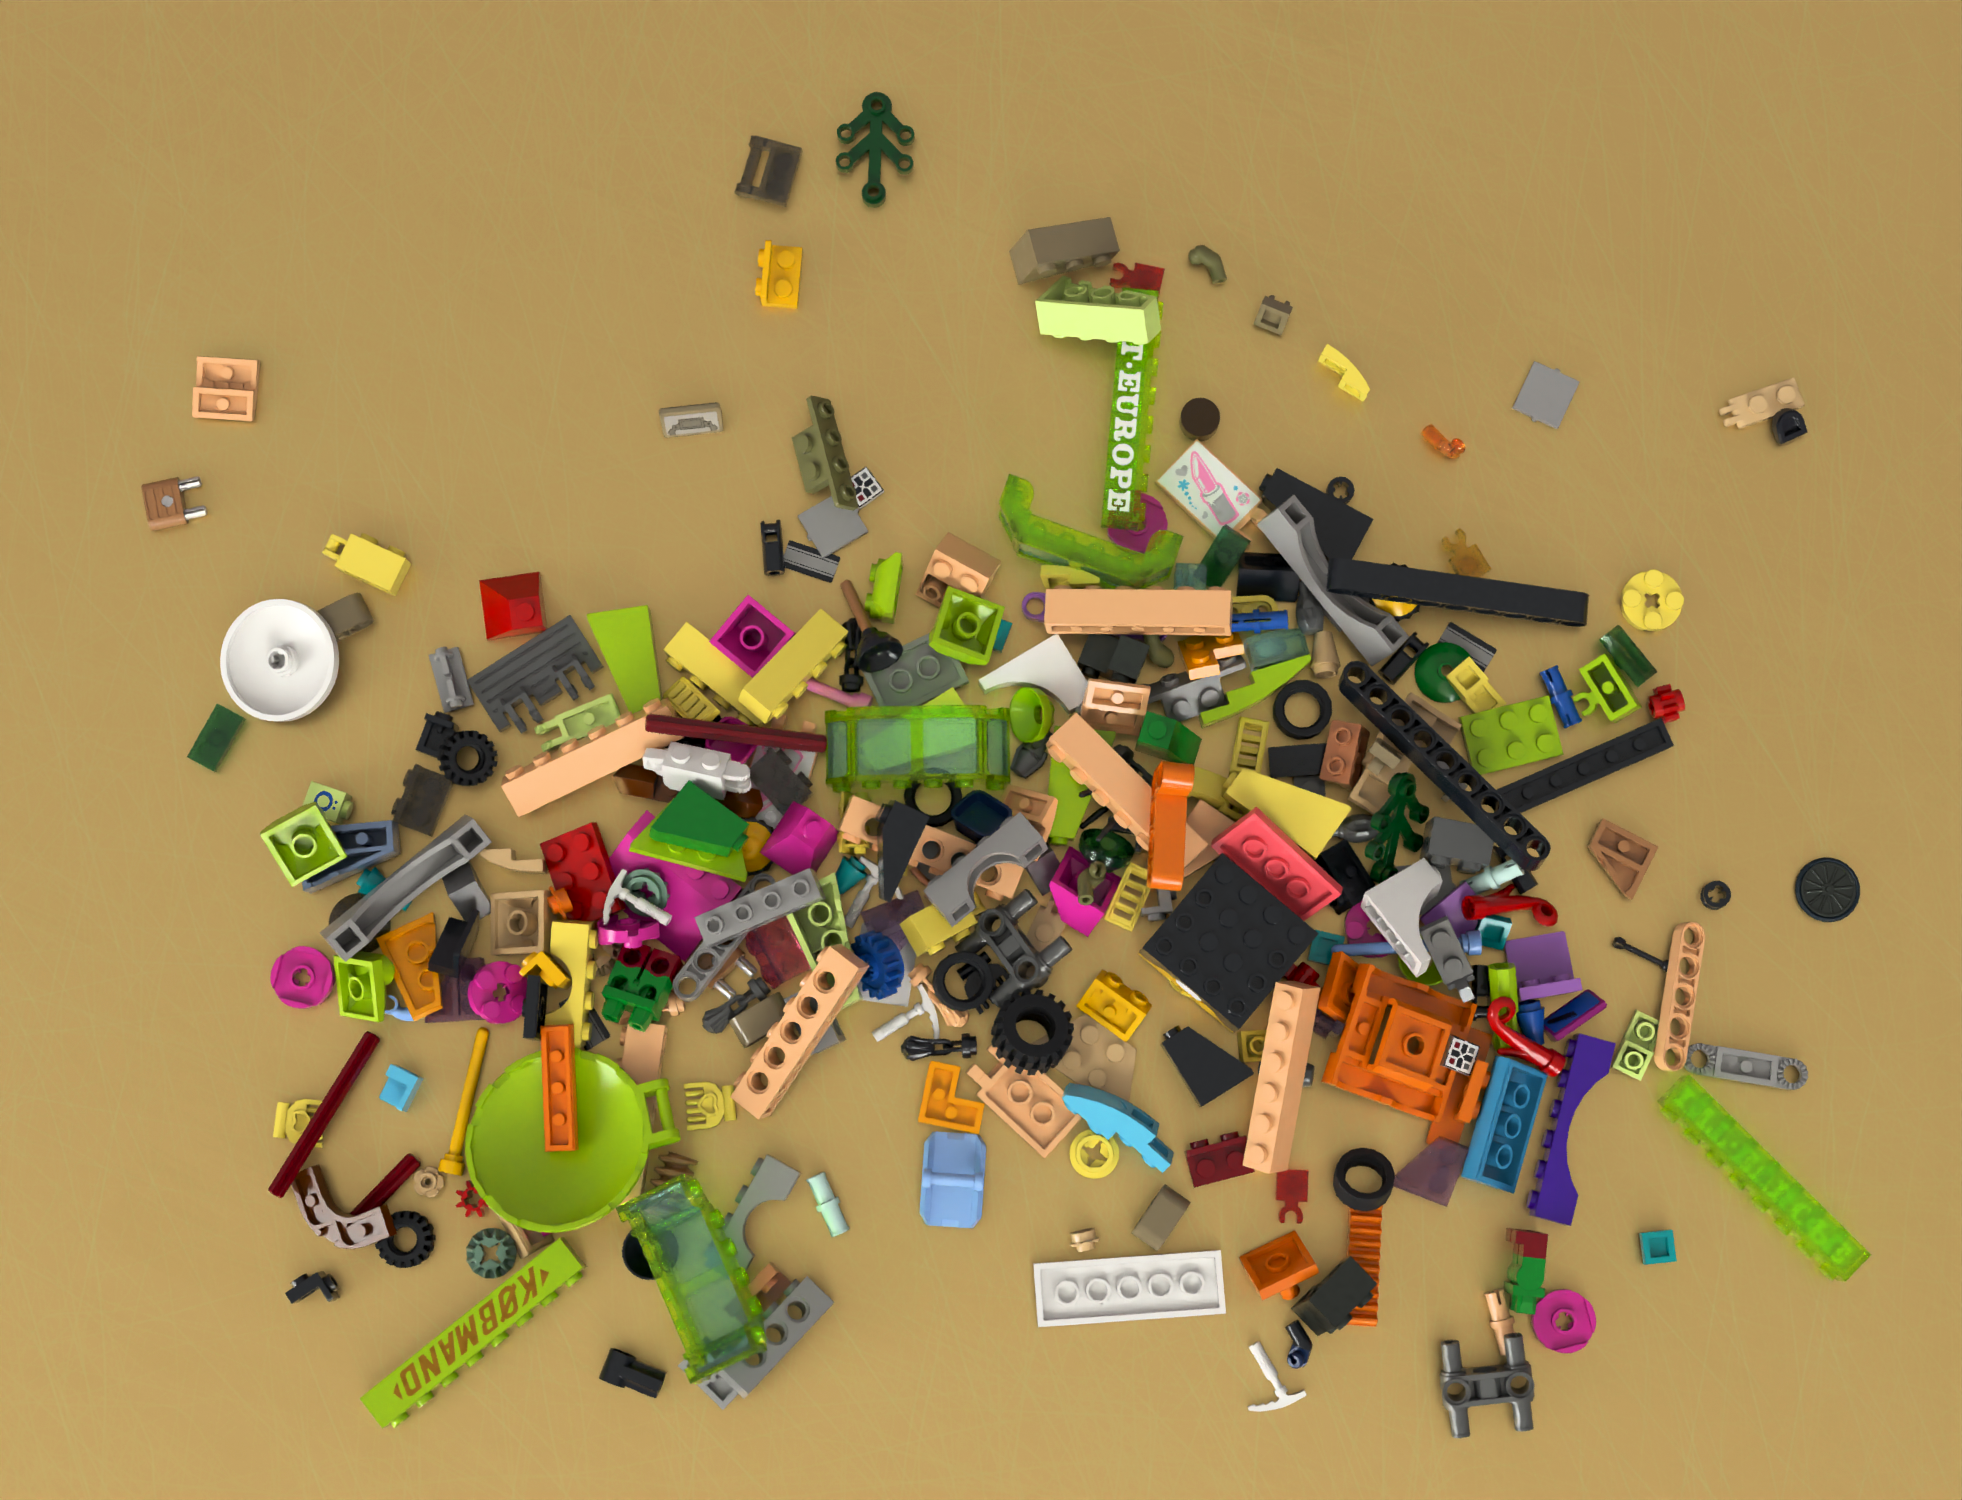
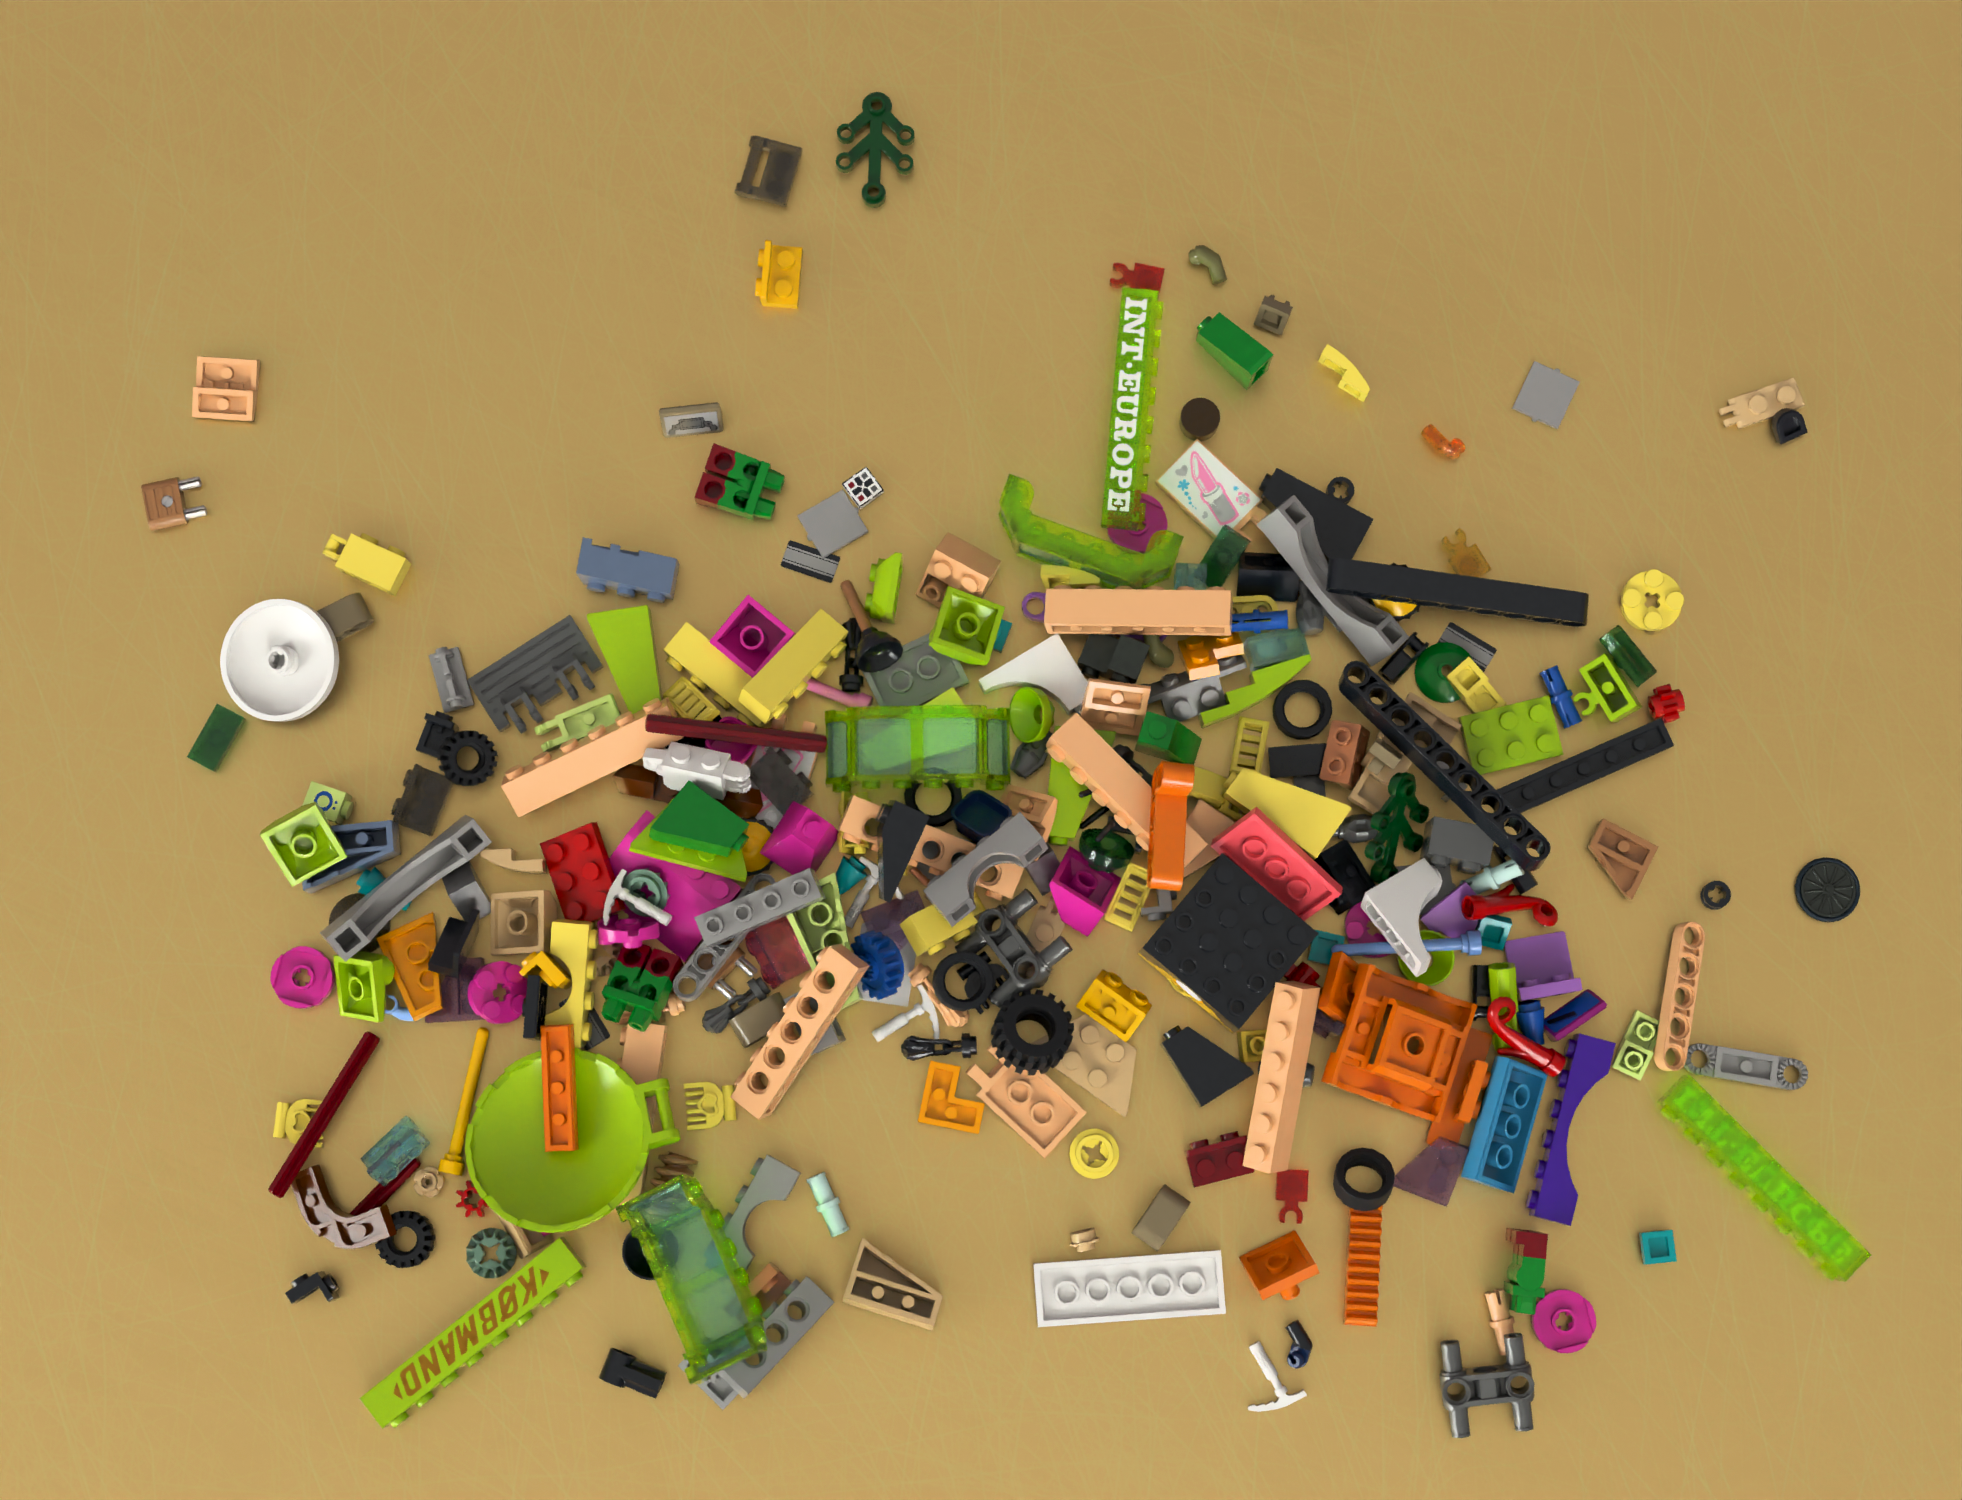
medium azure panel [379,1064,424,1112] -> none
red slope [479,572,548,640] -> none
orange plate [547,886,573,921] -> none
black bar [761,520,785,576] -> none
olive bracket [792,395,859,511] -> none
light blue shield [919,1131,986,1228] -> none
dark tan wedge [1009,217,1120,285] -> none
yellowish green wedge [1035,276,1161,345] -> none
medium azure slope [1062,1083,1174,1173] -> none
olive arm [1077,861,1106,905] -> none
pearl dark grey brick [1291,1256,1377,1336] -> none
tan cone [1310,631,1341,678] -> none
dark grey hinge [1419,916,1475,1003] -> none
tile [1440,1035,1480,1076] -> none
black hinge [1613,937,1669,972] -> none
none -> clear light blue bracket [360,1116,430,1187]
none -> sand blue wedge [576,537,680,603]
none -> green hips [694,443,785,521]
none -> tan wedge [843,1238,943,1331]
none -> green slope [1196,312,1273,390]

